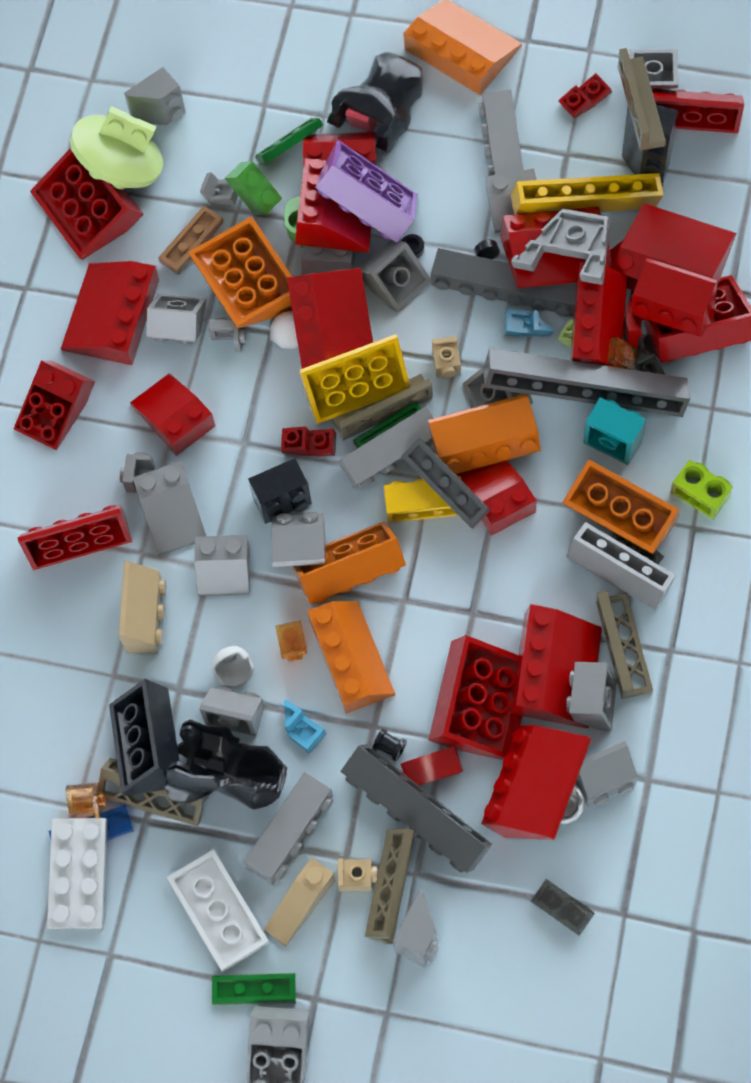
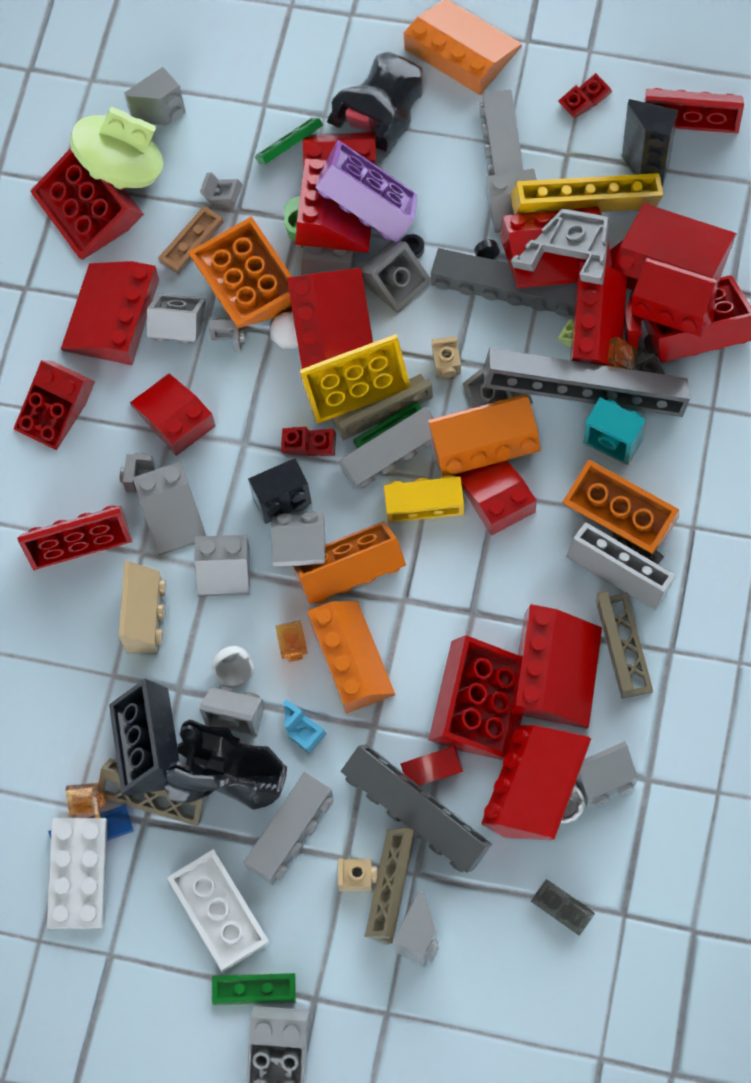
bright green brick [224,161,283,215] -> none
tan slope [264,858,336,946] -> none
black bush [372,728,407,761] -> none
dark grey plate [401,438,491,529] -> none
medium azure slope [504,309,554,337] -> none
light grey slope [566,662,617,731] -> none
dark tan fence [618,48,666,151] -> none
light grey slope [629,49,678,89] -> none
lime brick [670,459,733,520] -> none

